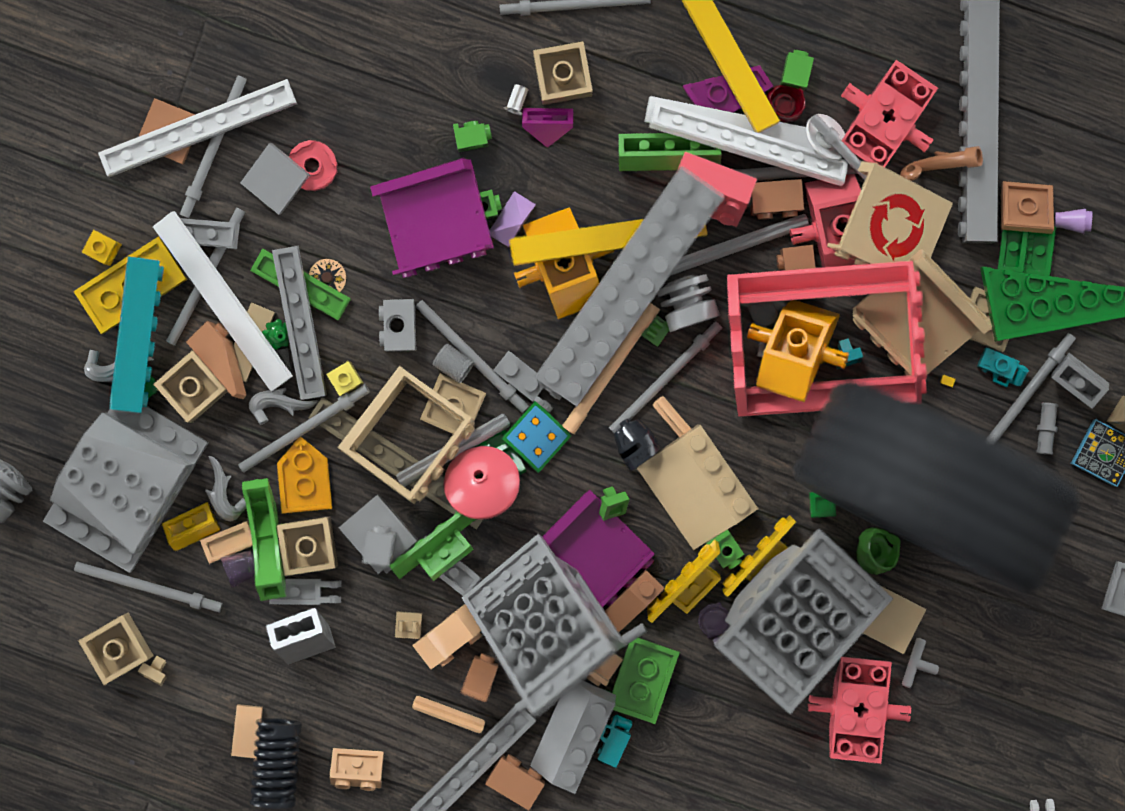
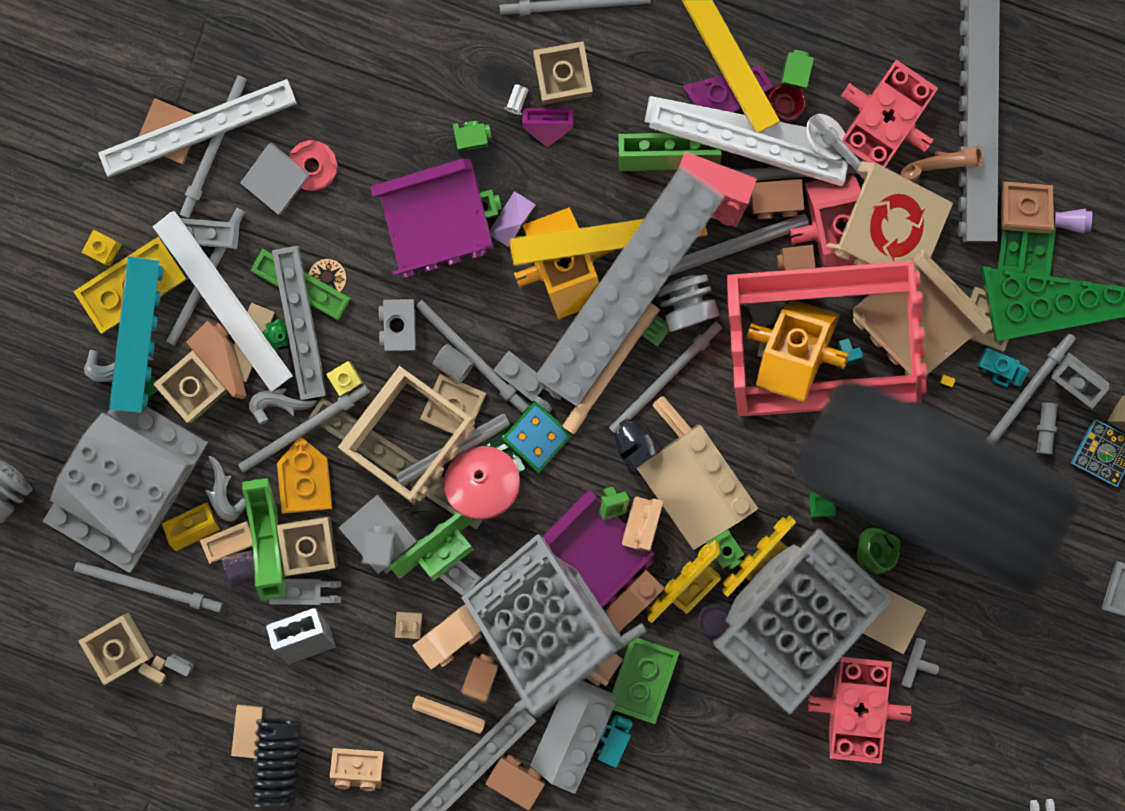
none -> light grey tile [164,654,194,676]
none -> light nougat bracket [622,497,663,552]

